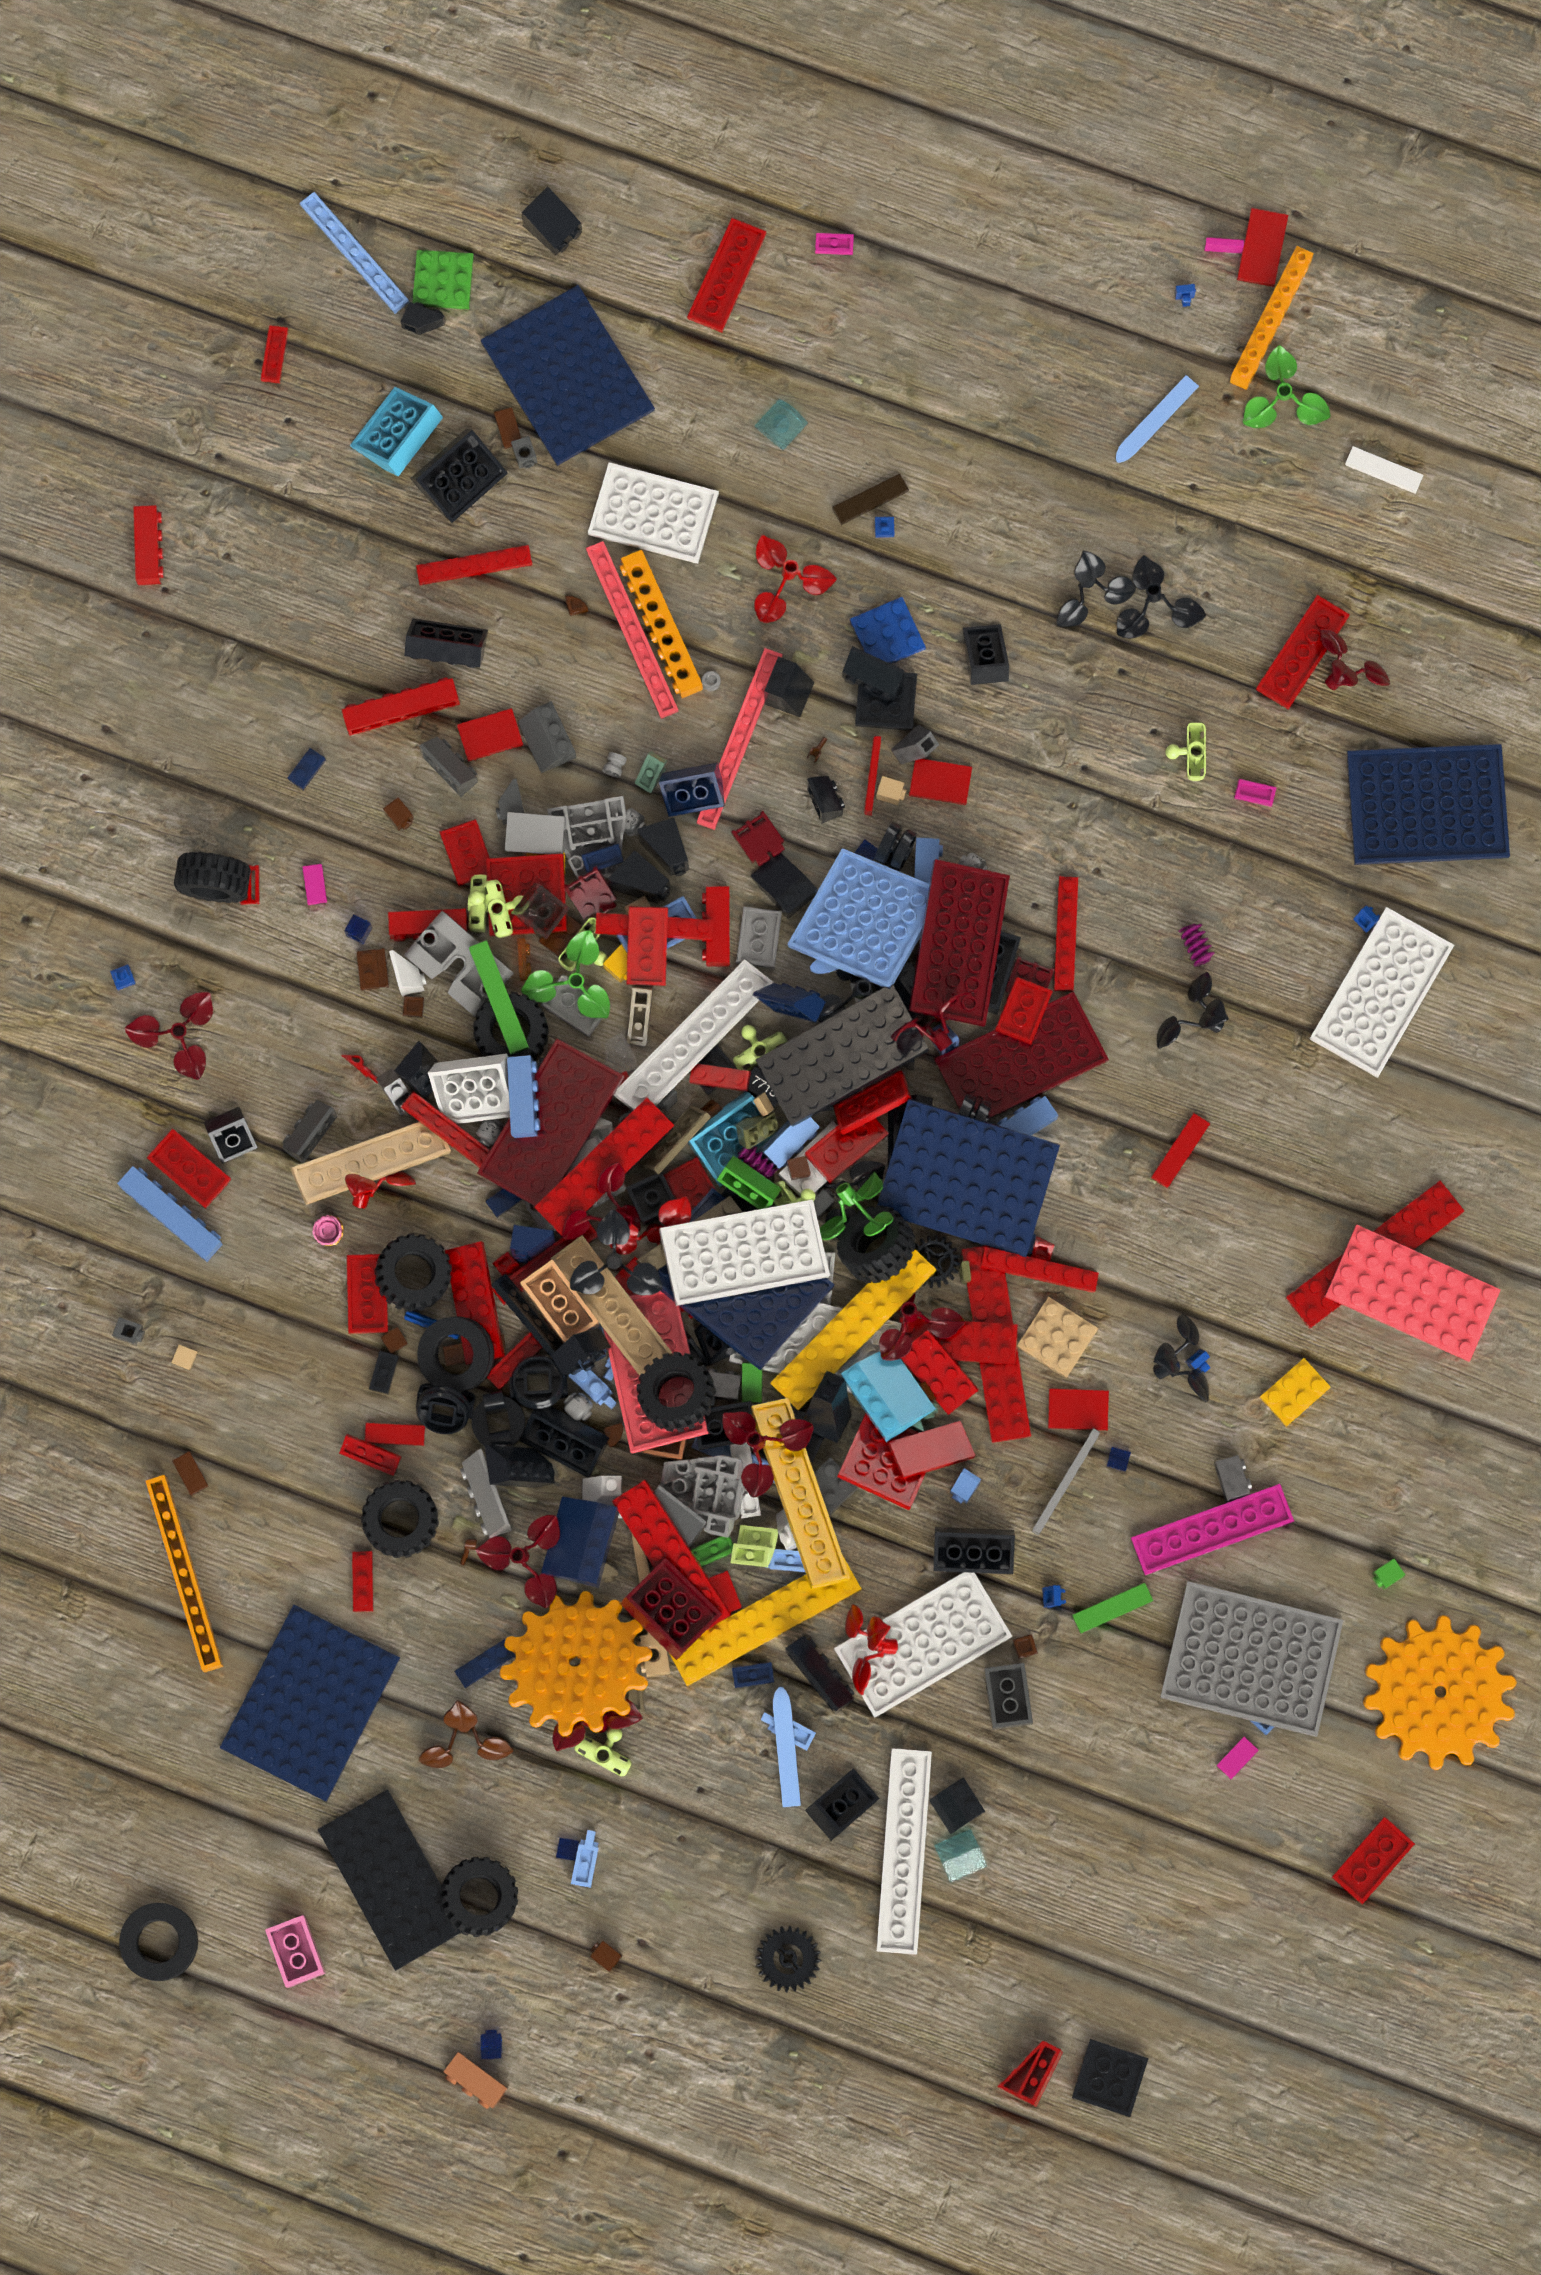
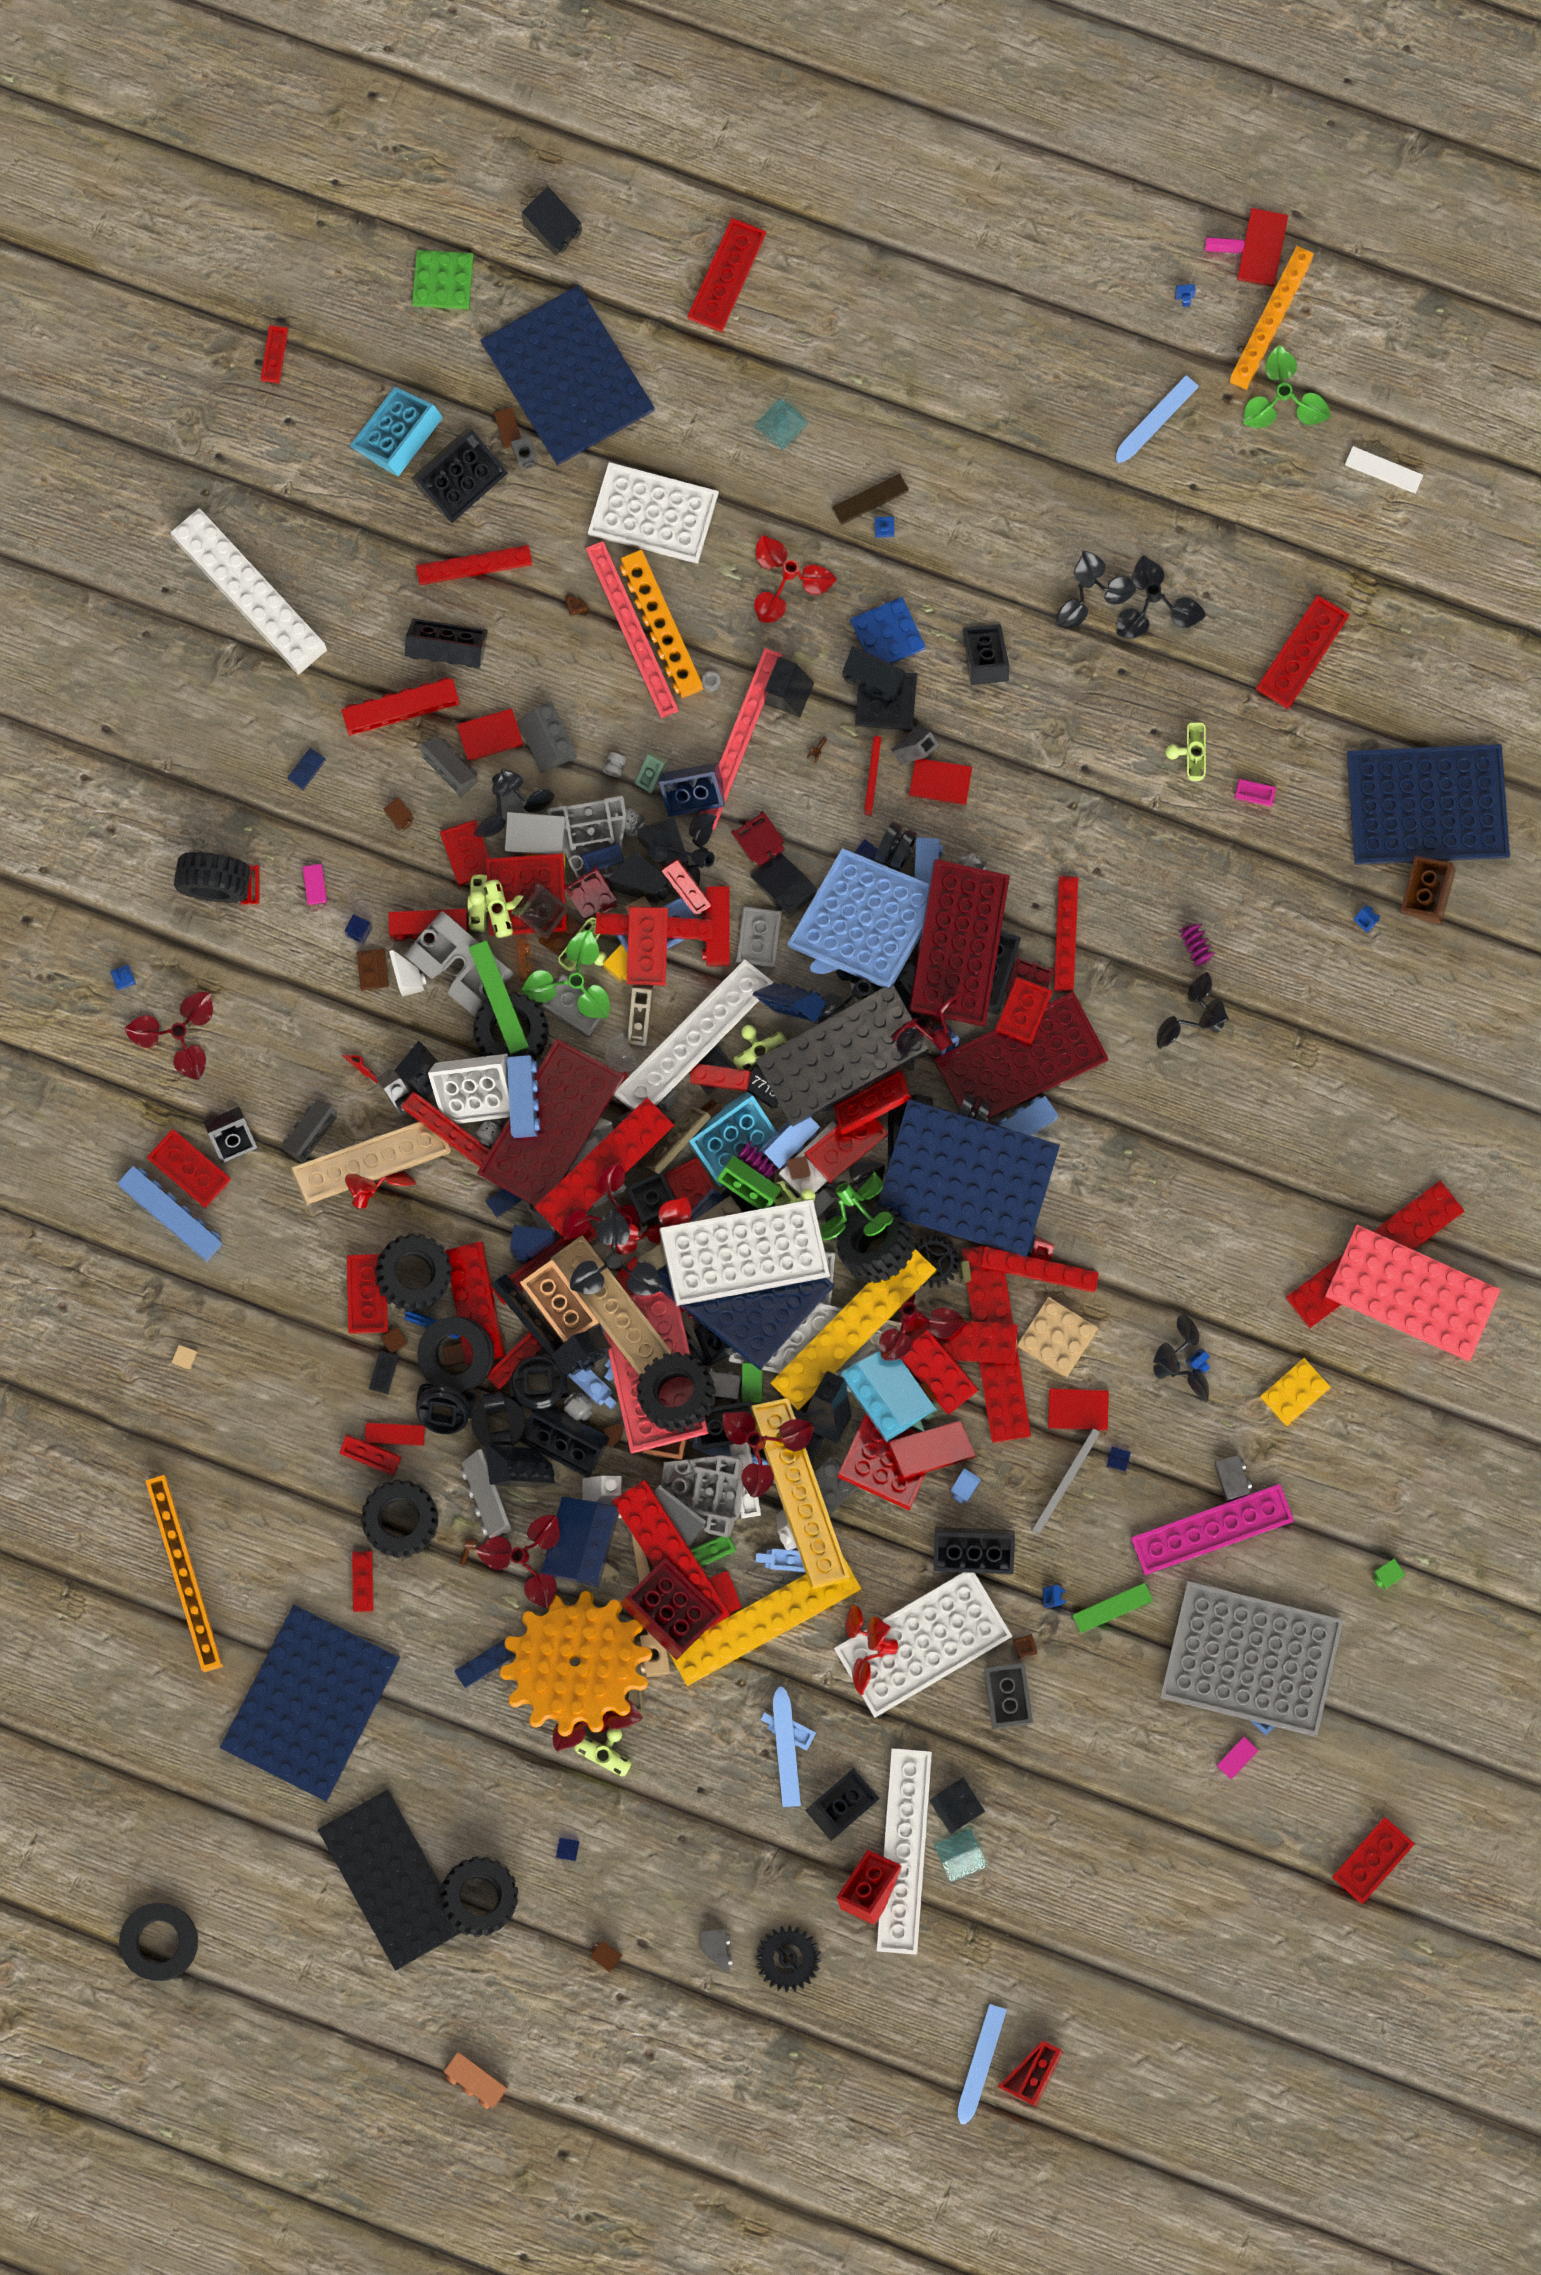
dark grey brick [112,1317,145,1345] -> none
red brick [133,505,164,585] -> none
reddish brown tile [172,1451,209,1496] -> none
bright pink brick [265,1915,326,1988] -> none
light blue tile [300,192,409,314] -> none
bright pink hair [313,1215,344,1246] -> none
black slope [401,302,446,335] -> none
reddish brown tile [403,996,424,1018] -> none
reddish brown plant [419,1700,514,1768] -> none
clear blue brick [481,2030,503,2059] -> none
red slope [492,1252,520,1276] -> none
light blue hinge [571,1830,599,1888] -> none
yellowish green slope [730,1525,778,1567] -> none
dark blue plate [732,1662,774,1689] -> none
olive slope [736,1112,778,1149] -> none
tan tile [753,1092,774,1117] -> none
black slope [785,1636,855,1715] -> none
black slope [807,776,845,824] -> none
dark pink plate [815,233,854,255] -> none
tan brick [876,776,907,805] -> none
black plate [1072,2039,1149,2117] -> none
red tile [1151,1113,1210,1189] -> none
white plate [1310,907,1454,1078] -> none
dark red plant [1319,629,1390,690] -> none
light orange plate [1363,1615,1517,1770] -> none
none -> white brick [170,508,327,675]
none -> black plant [473,769,555,837]
none -> black plant [648,813,717,886]
none -> plate [662,858,712,916]
none -> flat silver slope [701,1929,732,1971]
none -> red slope [836,1849,902,1925]
none -> light blue piece [958,2004,1007,2124]
none -> reddish brown slope [1401,856,1456,925]

